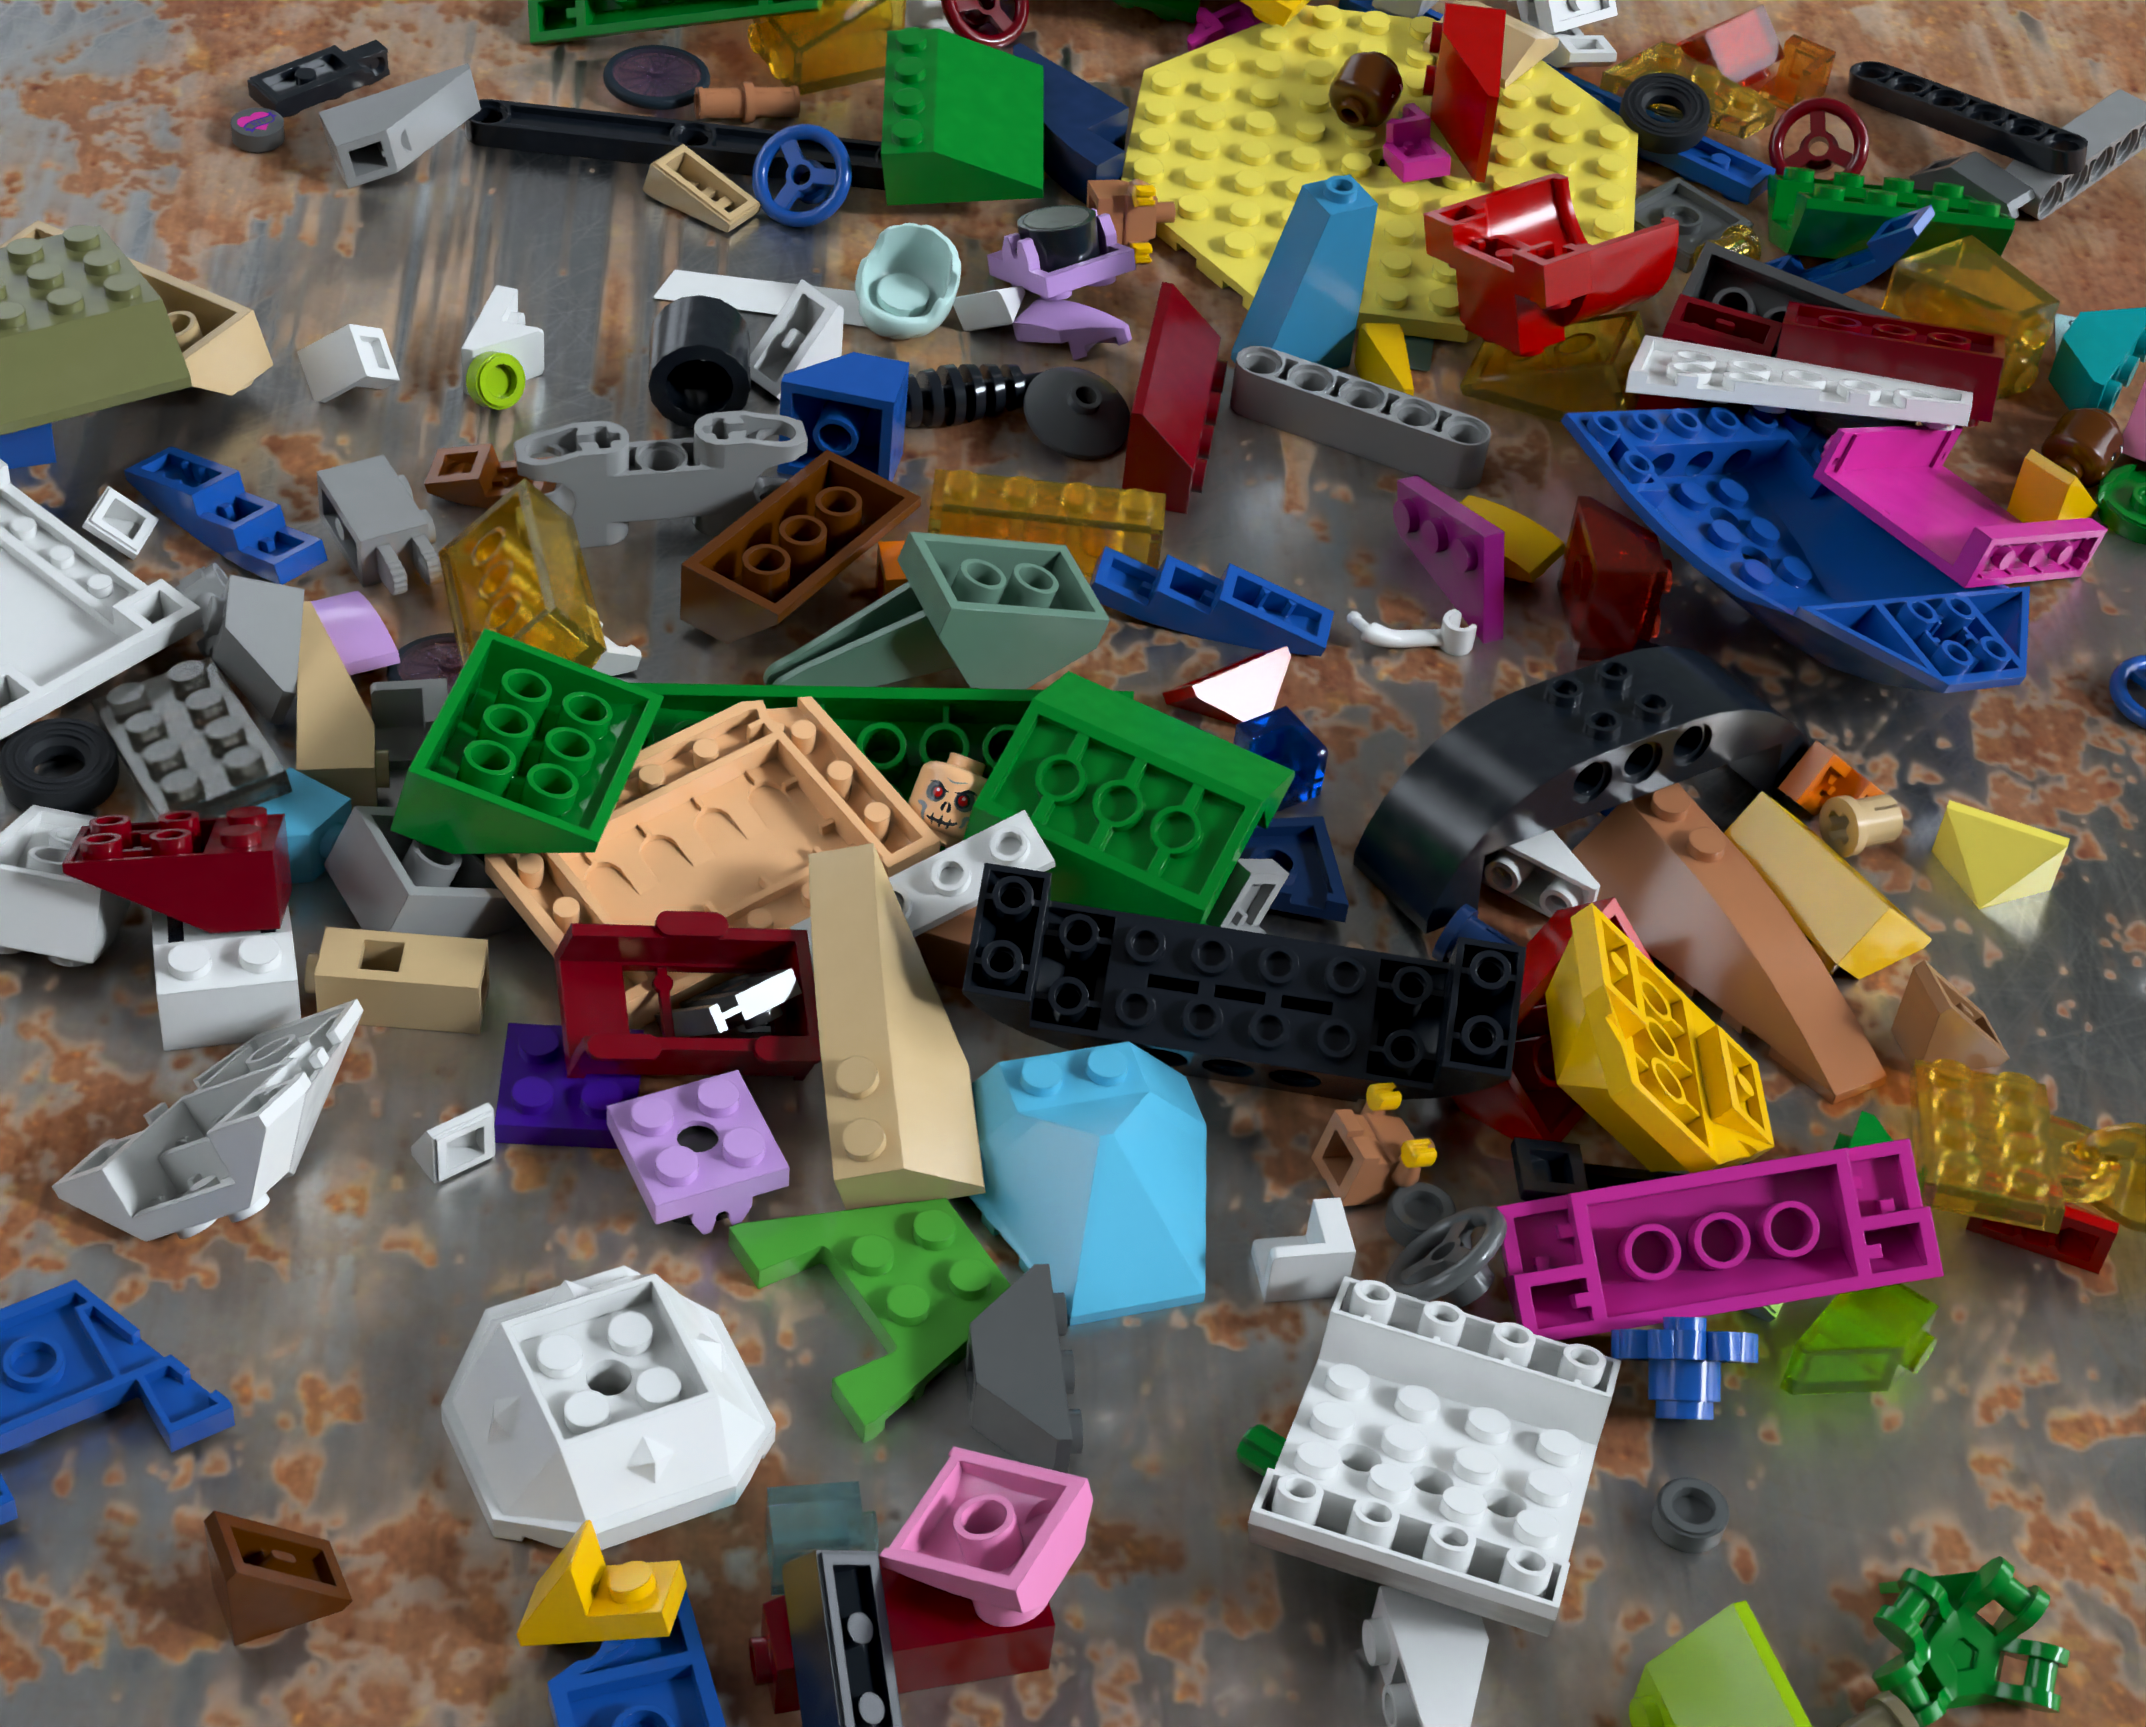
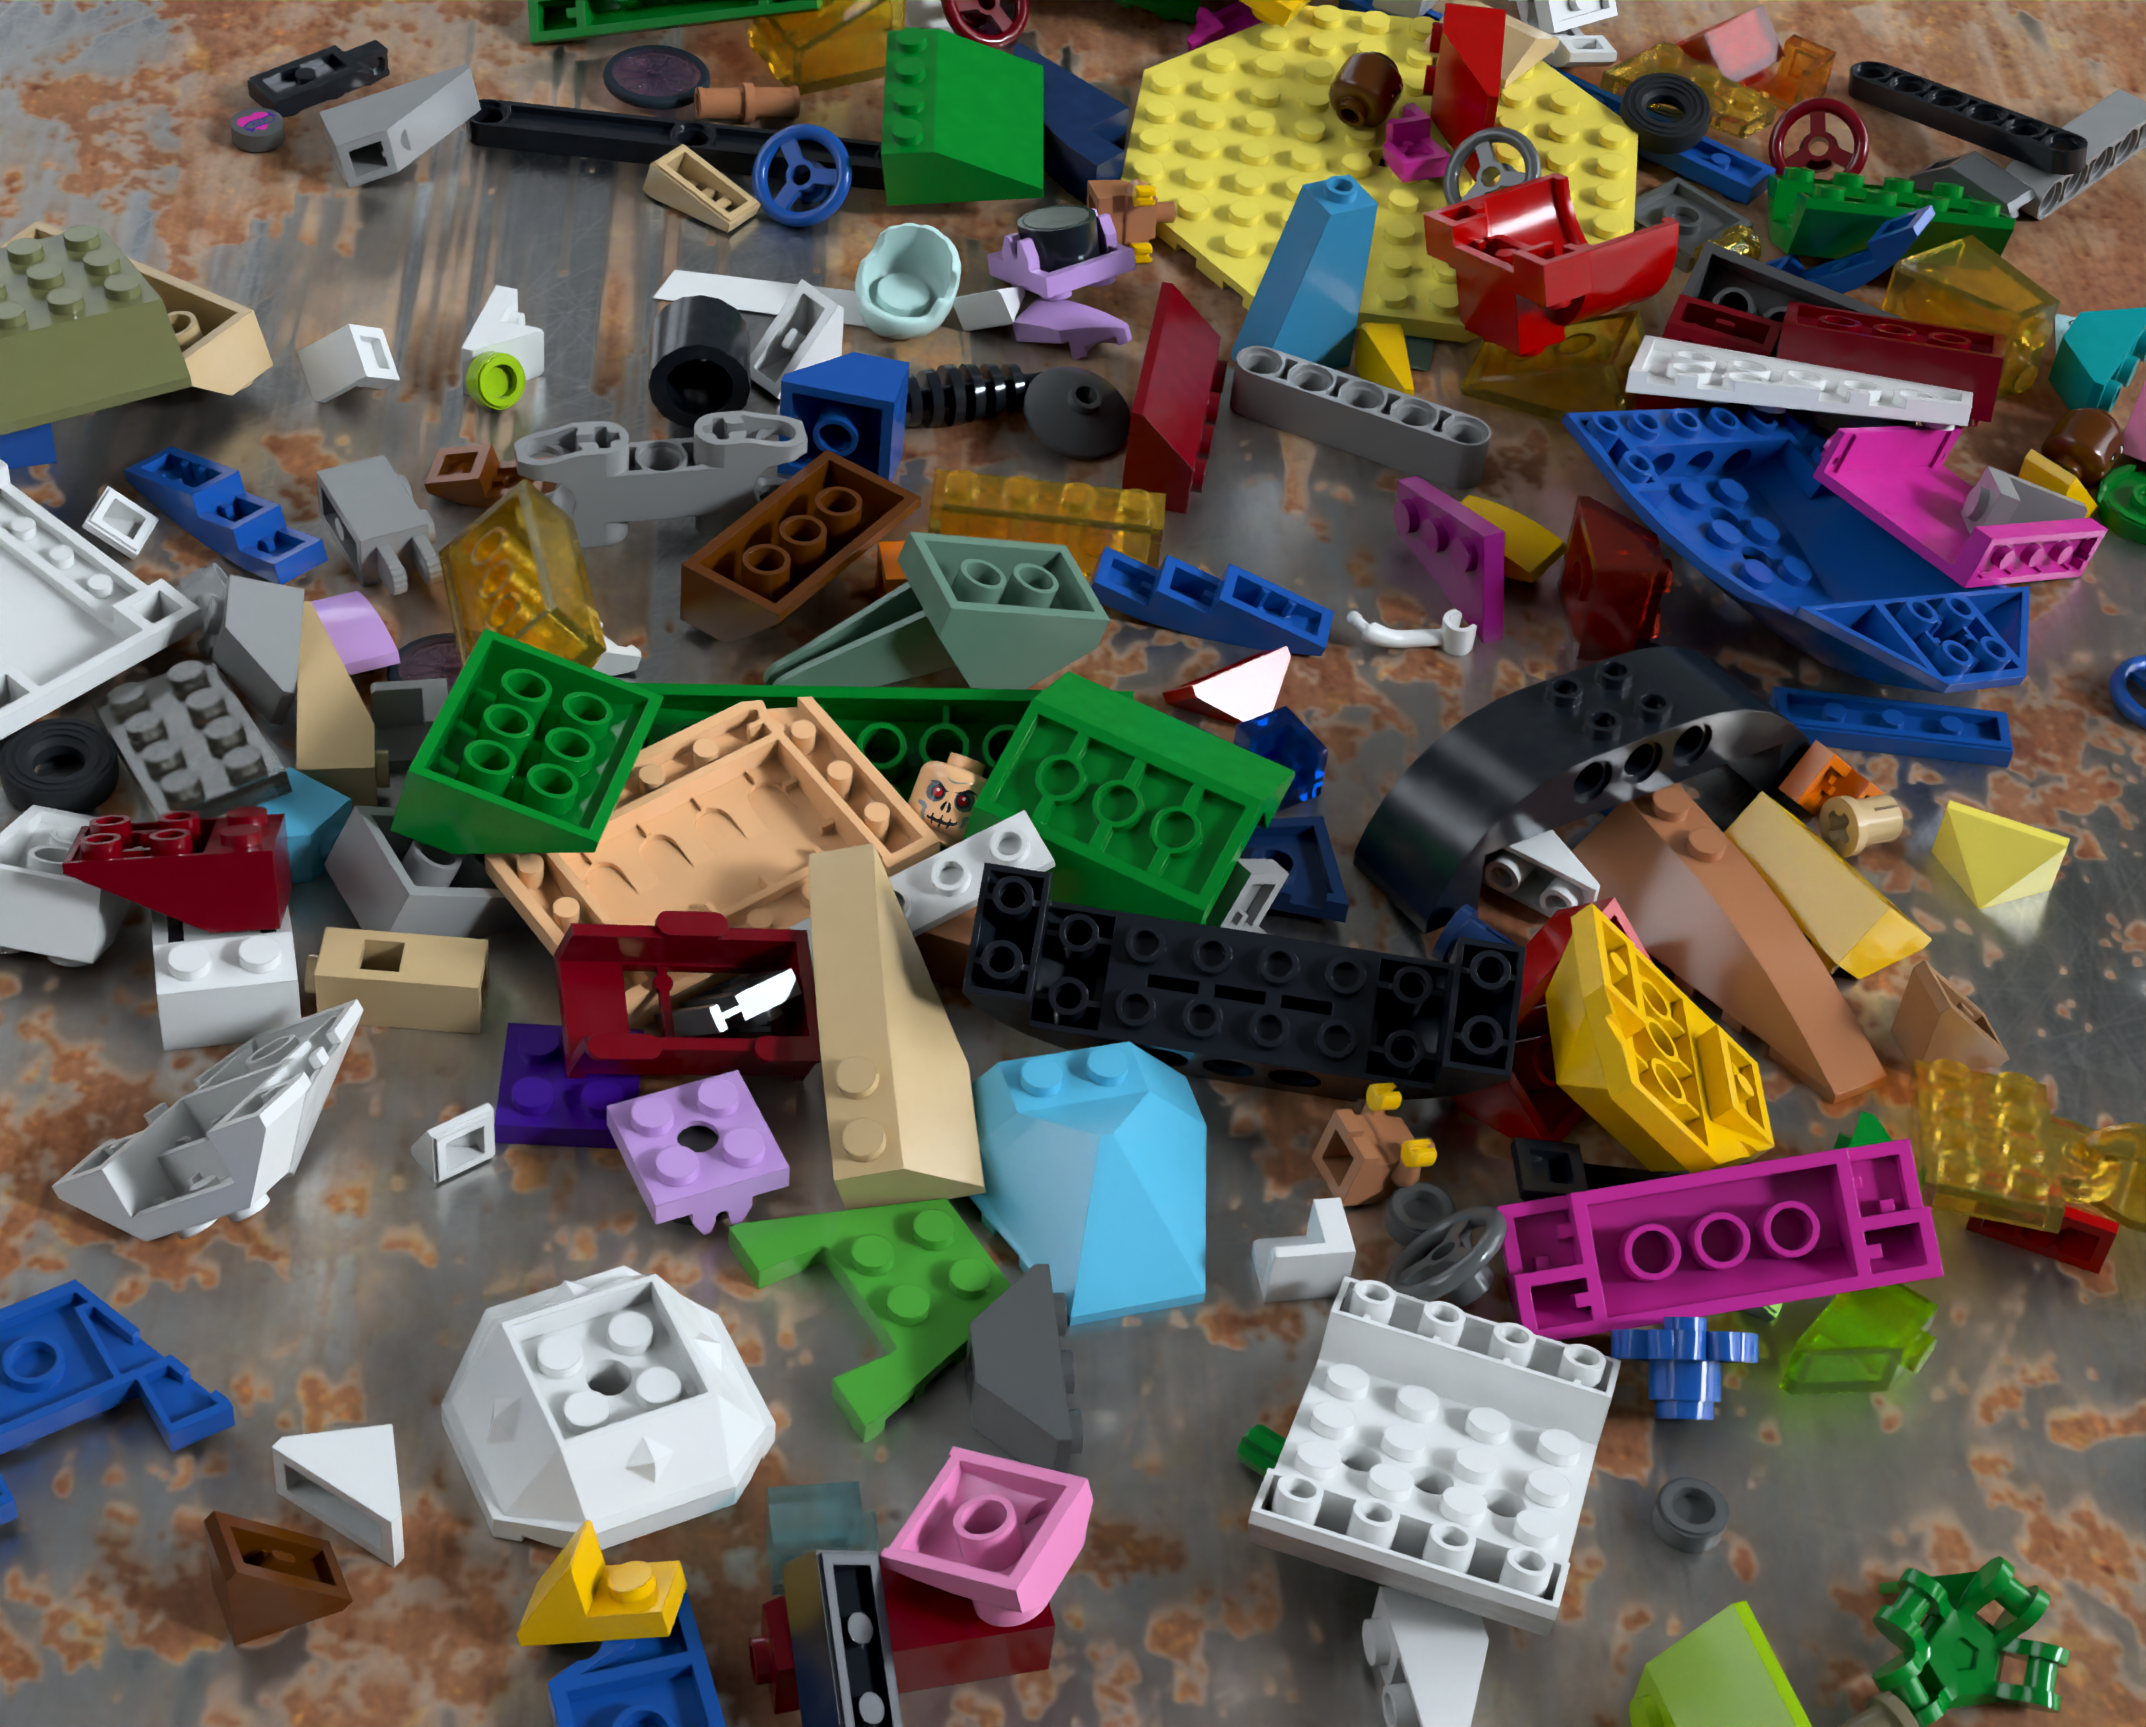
none -> white slope [272,1424,404,1568]
none -> dark grey piece [1443,127,1541,206]
none -> blue tile [1769,686,2013,767]
none -> light grey bracket [1961,465,2087,535]

